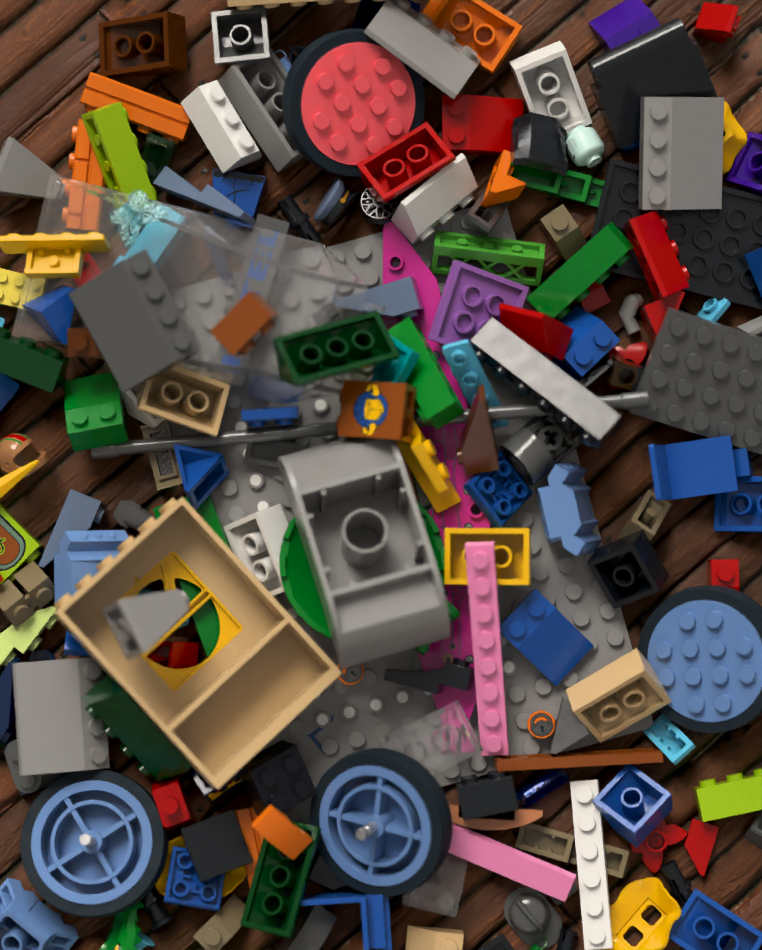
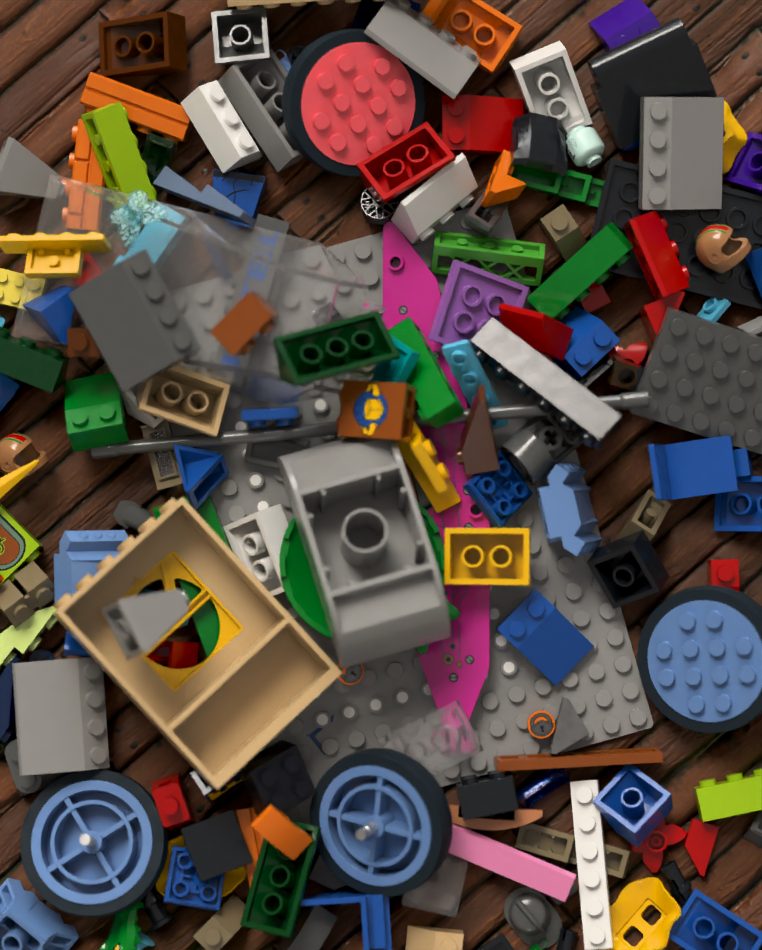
sand blue slope [38,489,106,568] -> none
dark green slope [82,675,192,782] -> none
black pin [277,194,323,249] -> none
sand blue piece [314,177,360,226] -> none
sand blue slope [332,276,424,321] -> none
black slope [383,657,475,694] -> none
bright pink plate [465,541,509,756] -> none
tan slope [566,648,671,743] -> none
light grey arm [619,293,644,335] -> none
medium azure slope [643,713,696,765] -> none
red slope [692,2,741,44] -> none
none -> medium nougat helmet [695,224,751,273]

